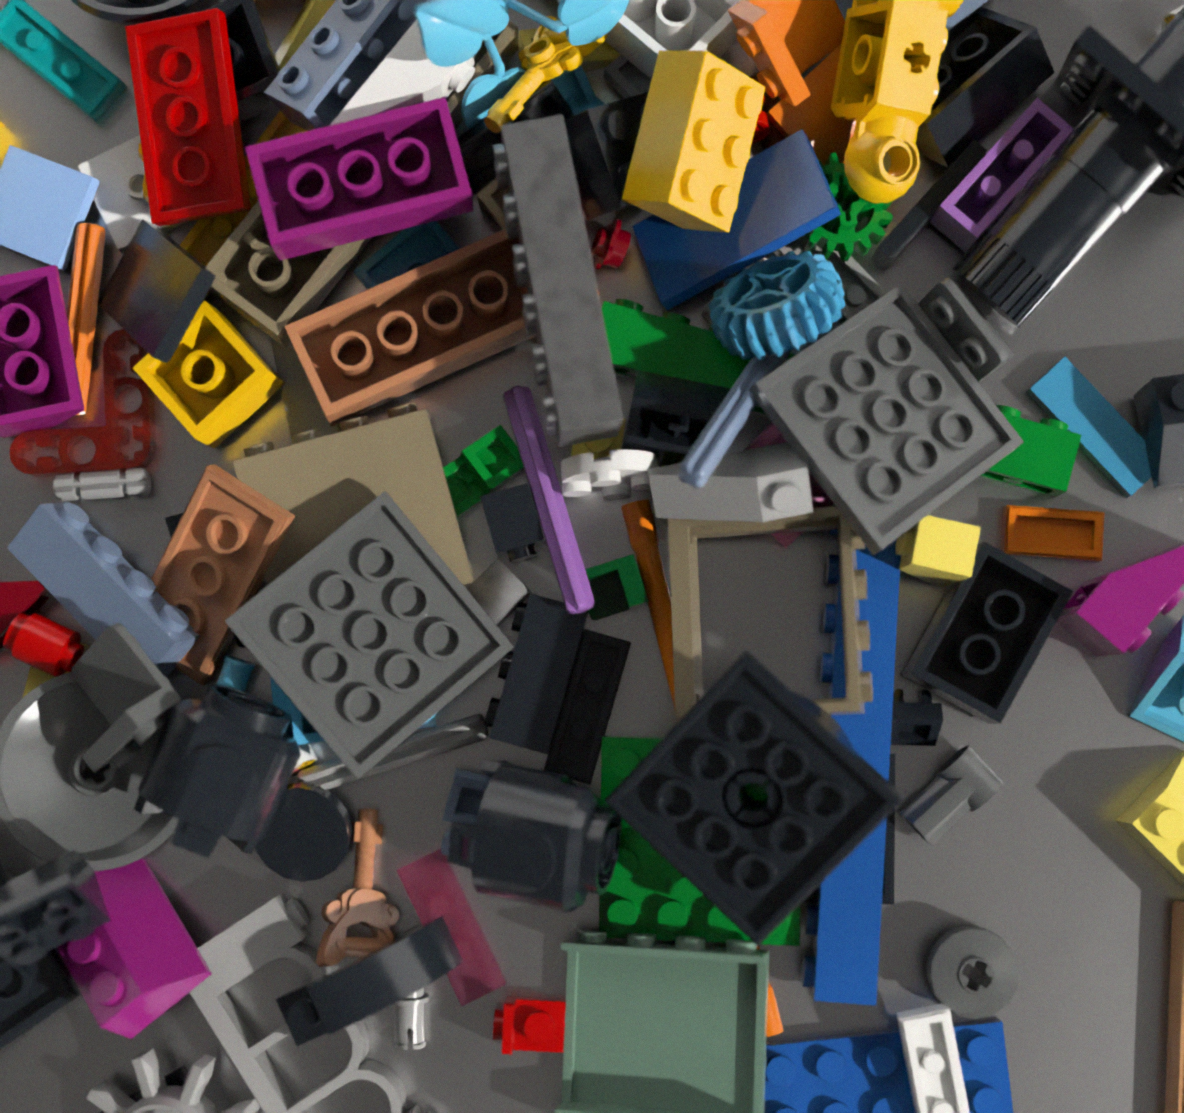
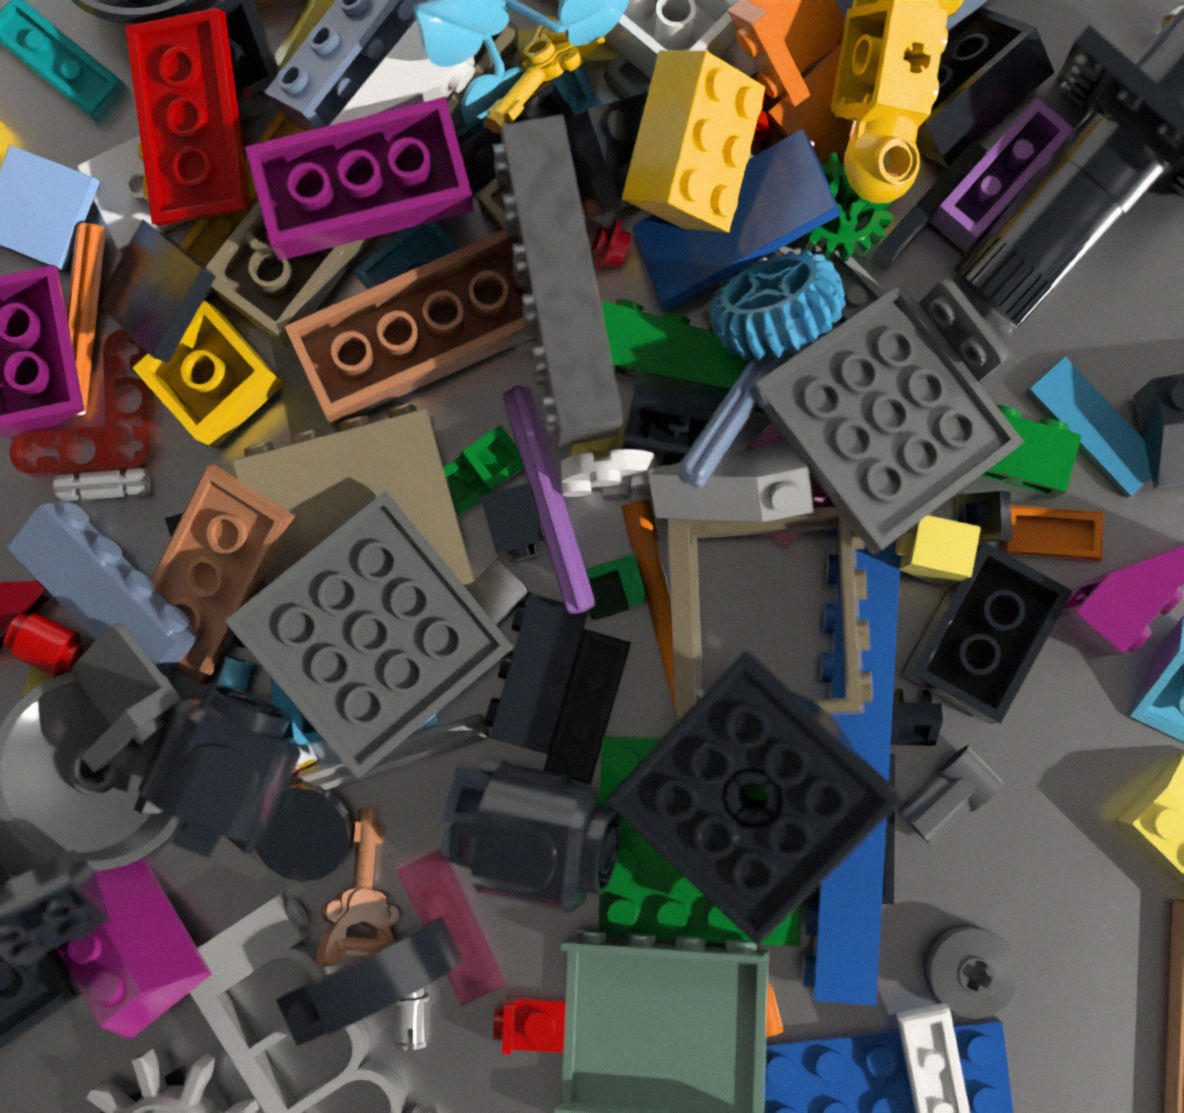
none -> black plate [957,491,1012,543]

